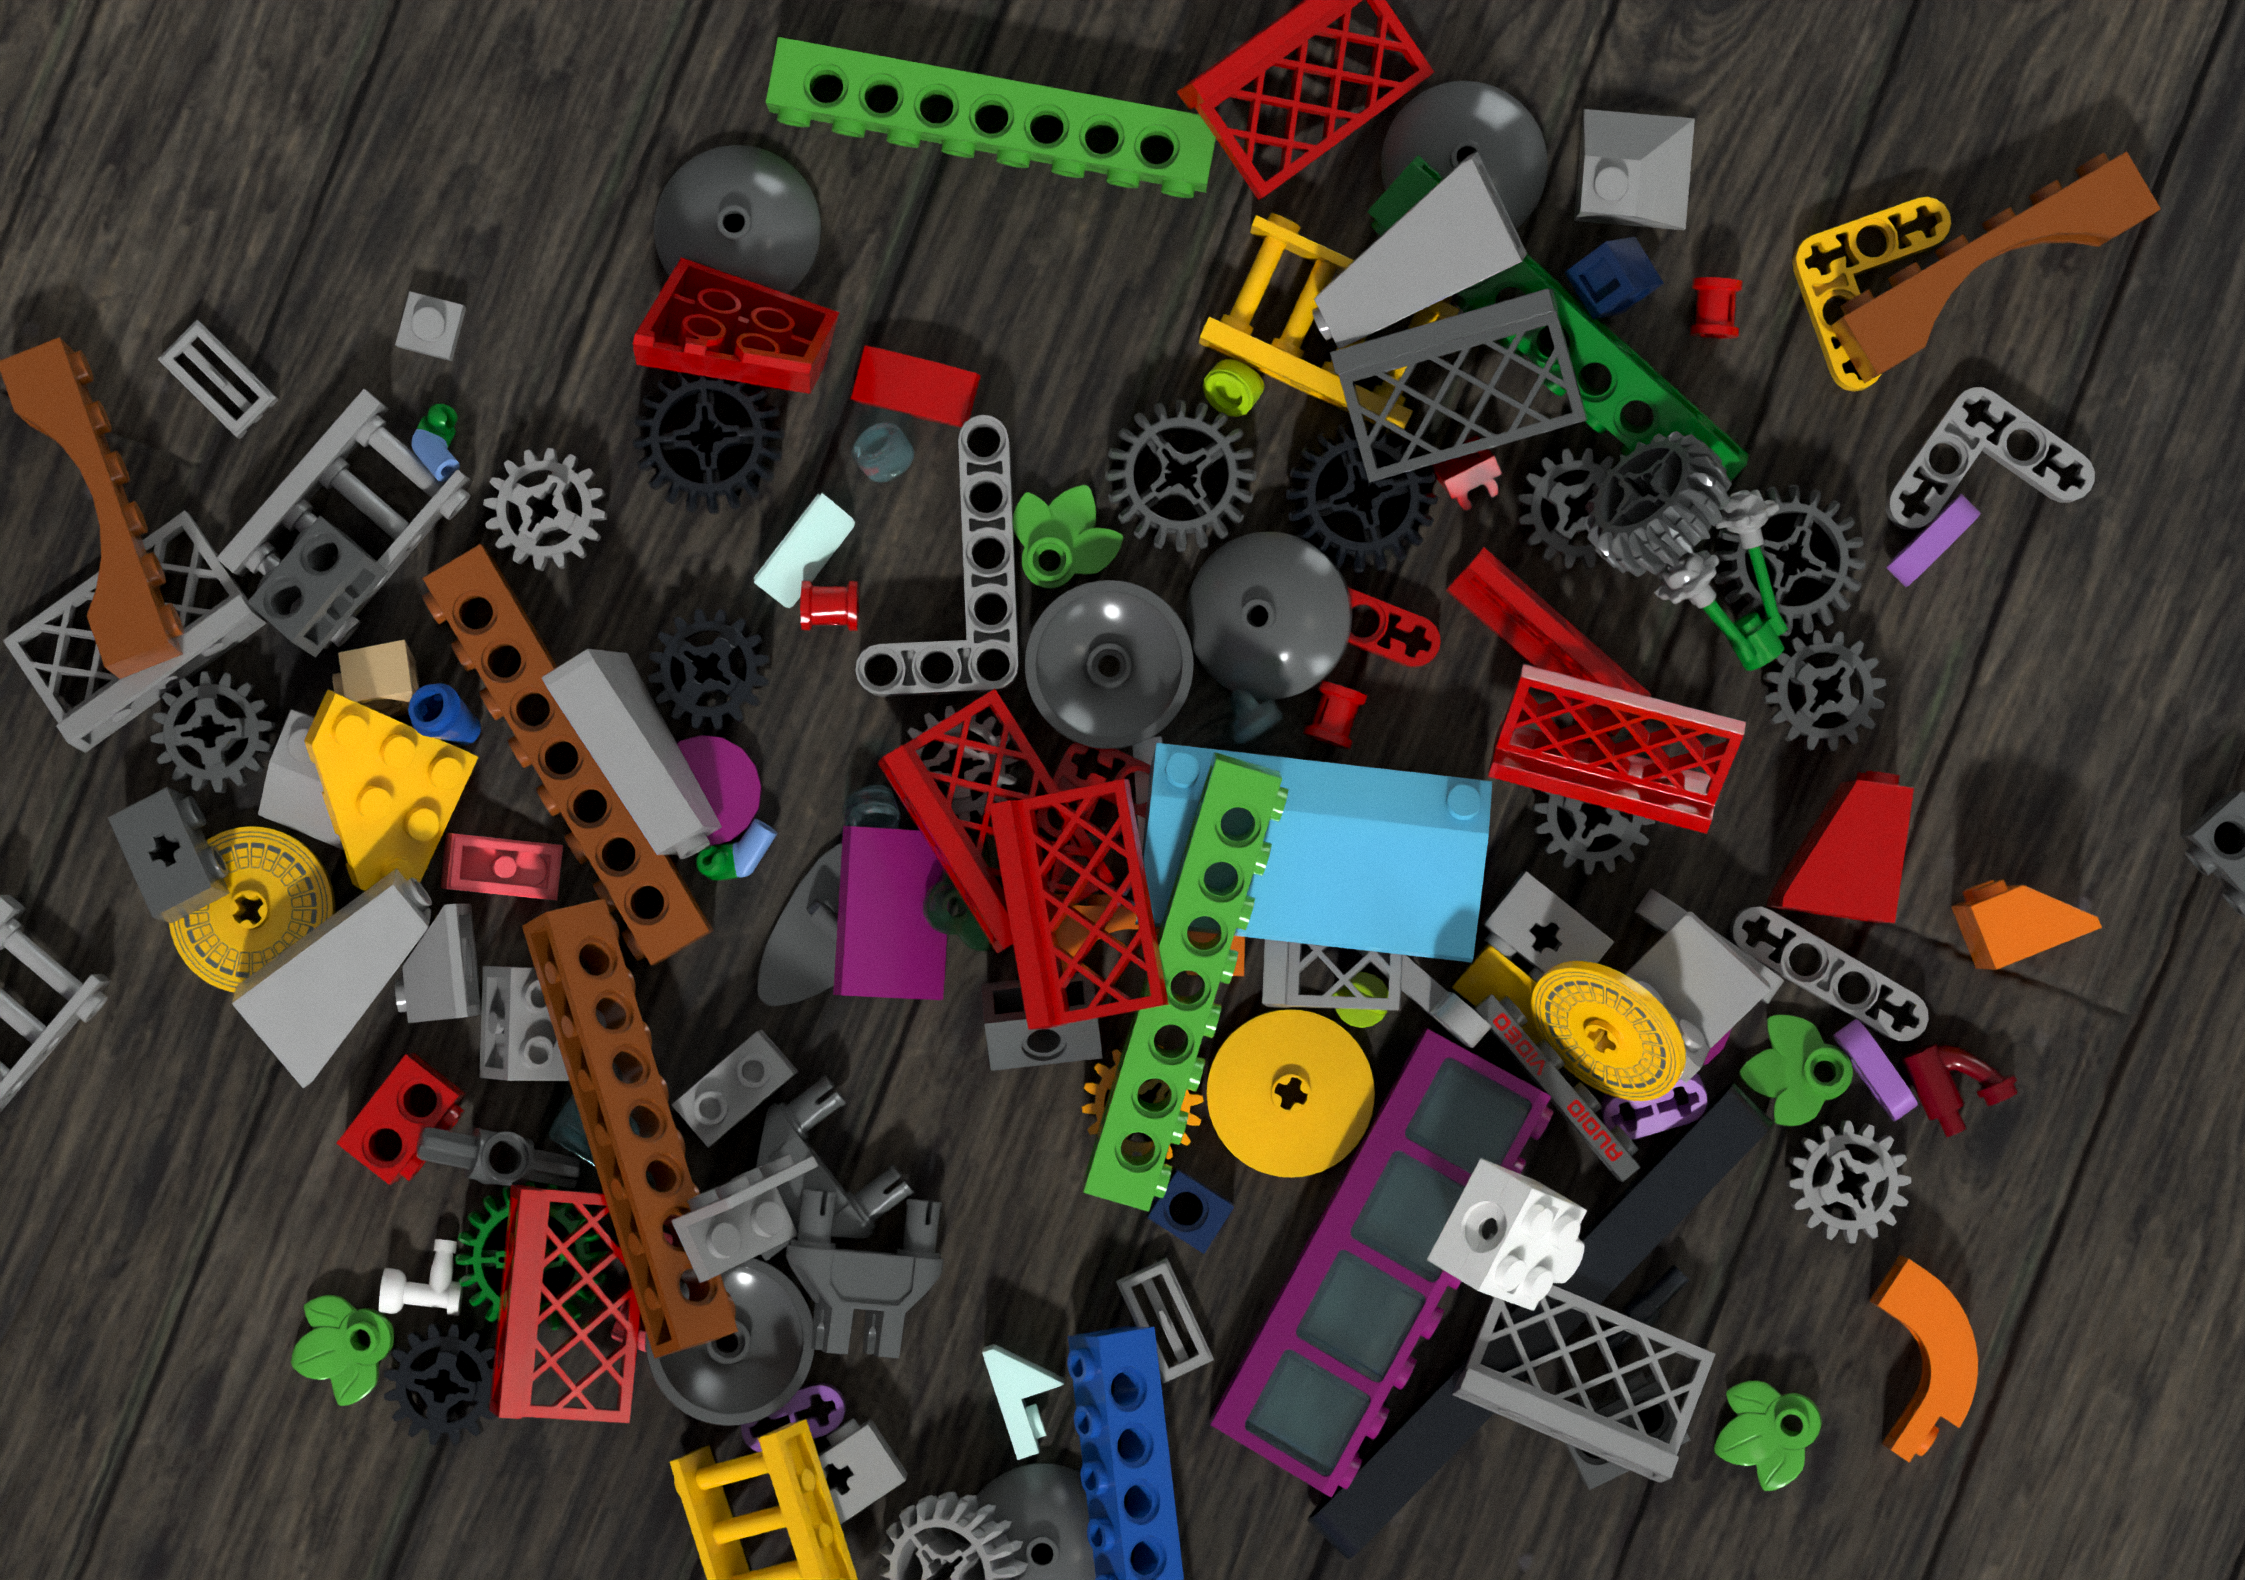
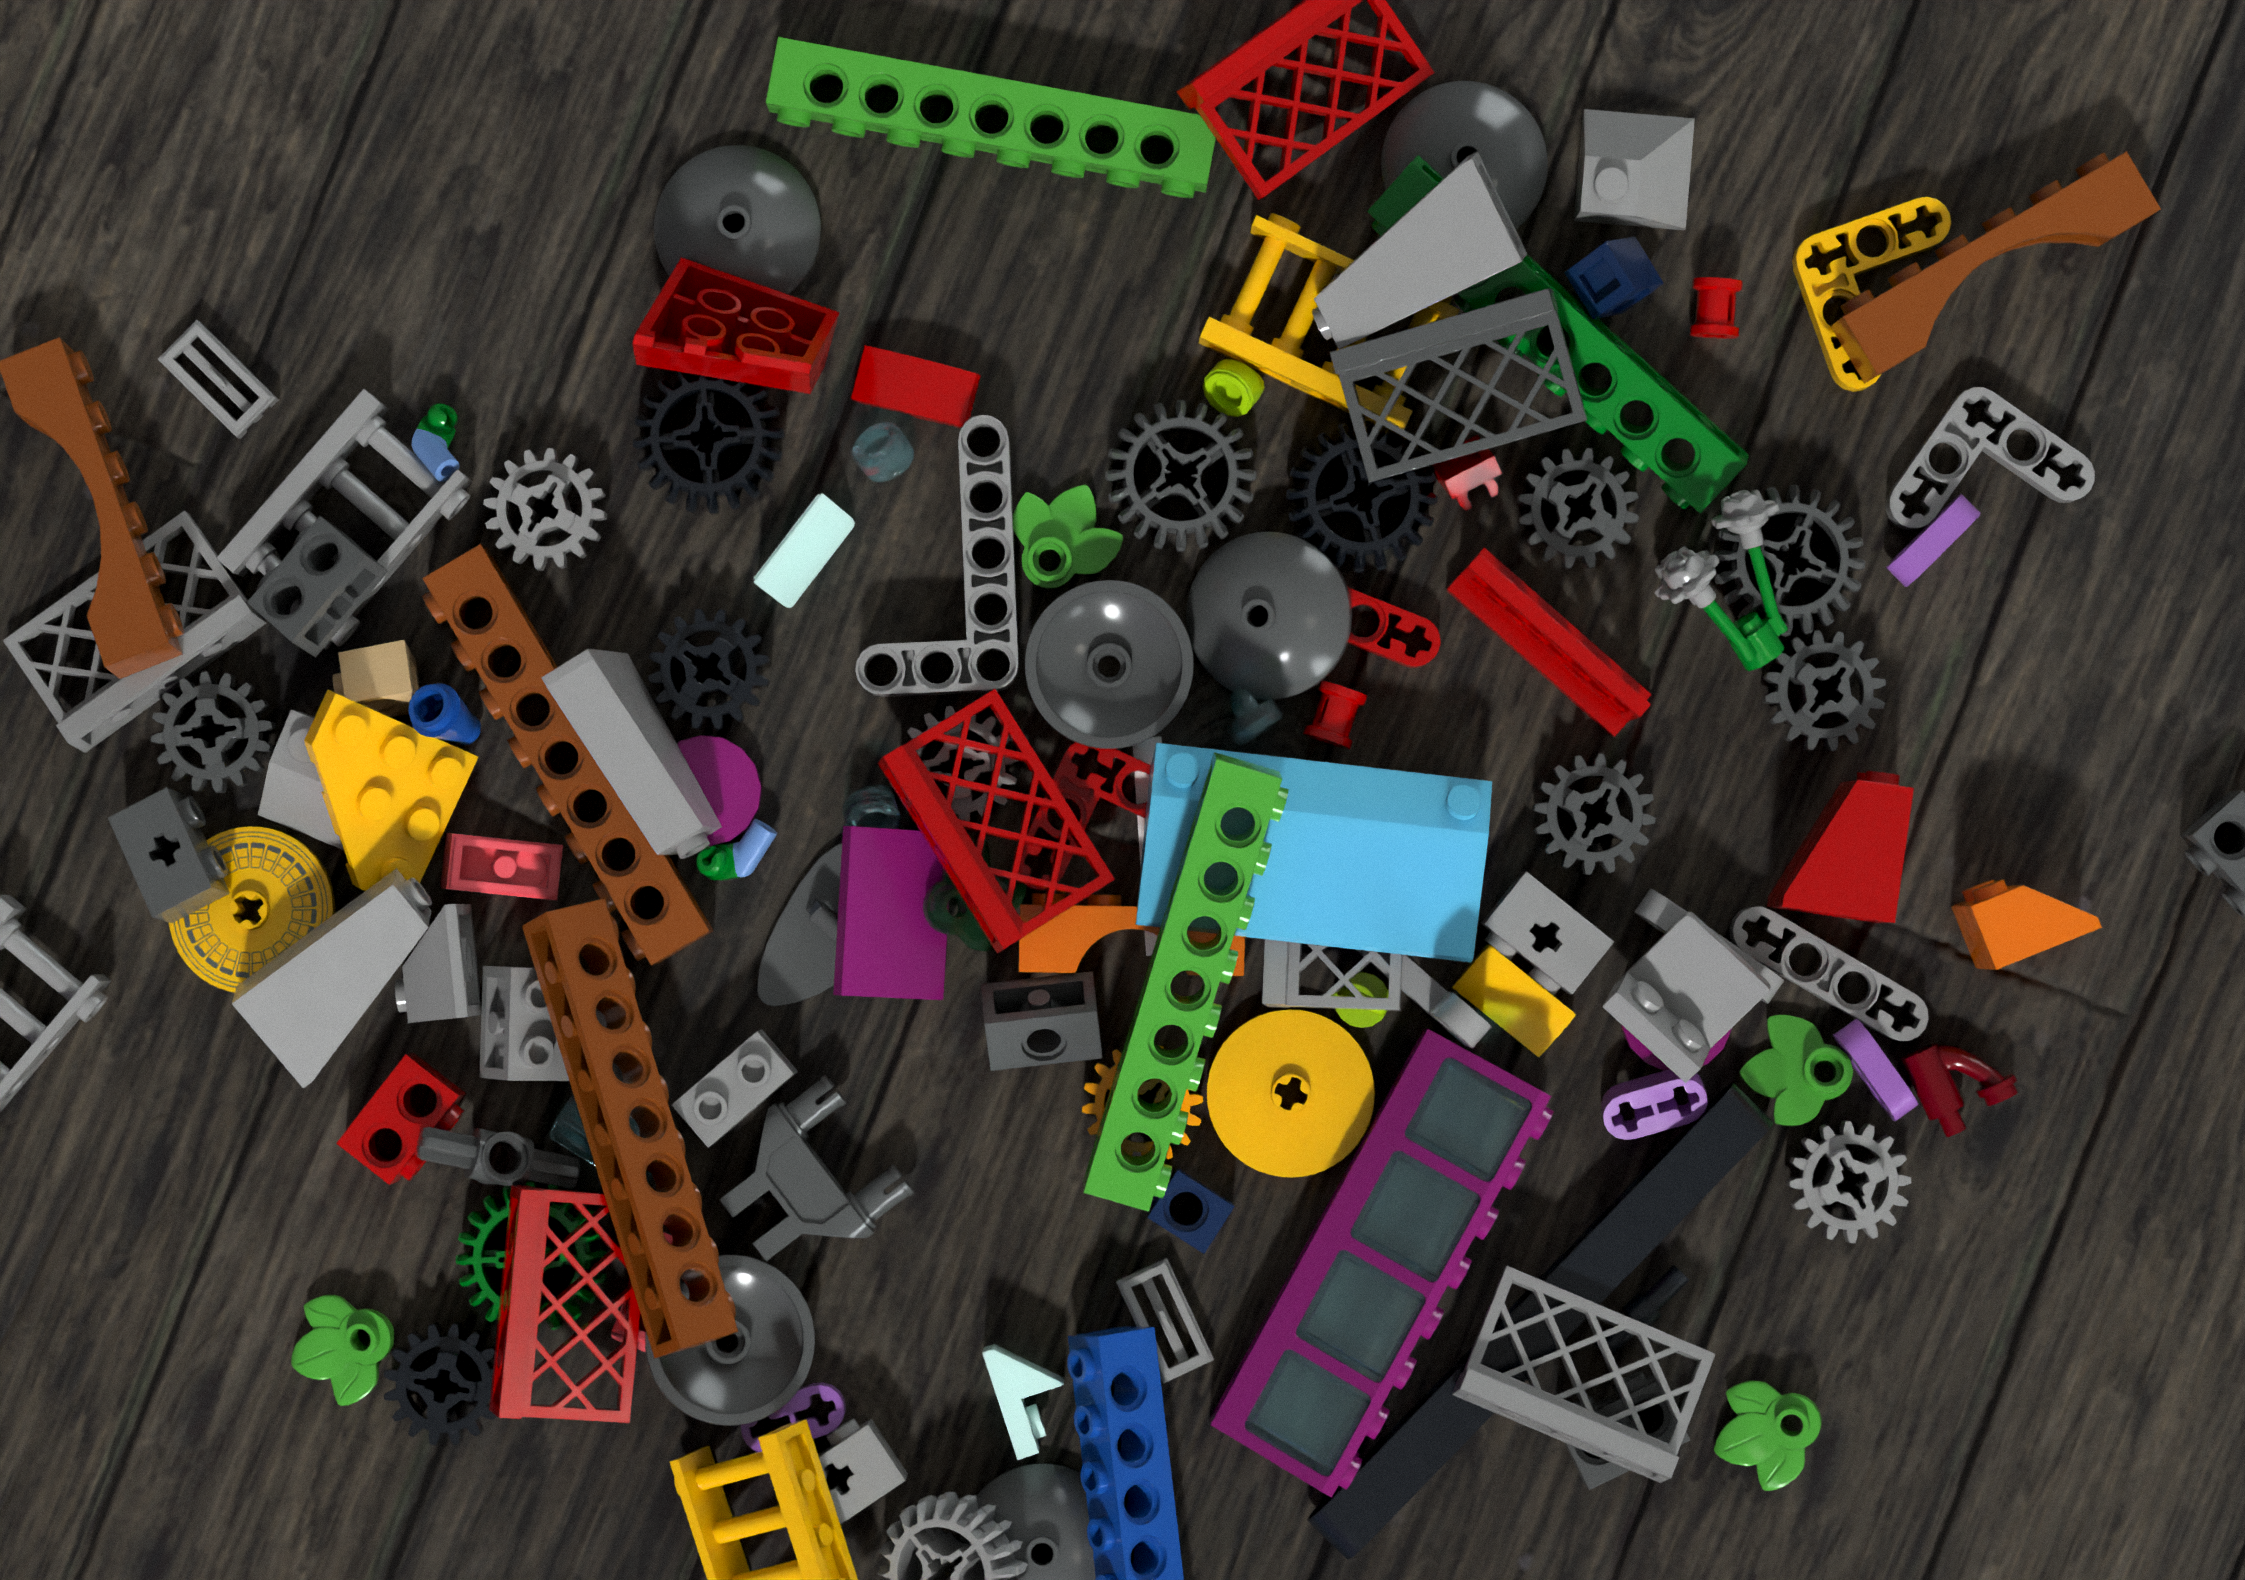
white piece [379,1239,463,1316] -> none
light grey plate [395,291,466,361] -> none
light grey bracket [671,1154,818,1283] -> none
dark grey connector [786,1189,944,1358] -> none
red bush [800,581,859,631] -> none
red fence [989,779,1169,1030] -> none
white brick [1427,1158,1587,1311] -> none
dark grey plate [1473,994,1640,1182] -> none
red fence [1488,664,1746,834] -> none
yellow piece [1531,961,1686,1101] -> none
dark grey gear [1583,431,1732,577] -> none
orange arch [1869,1255,1978,1462] -> none

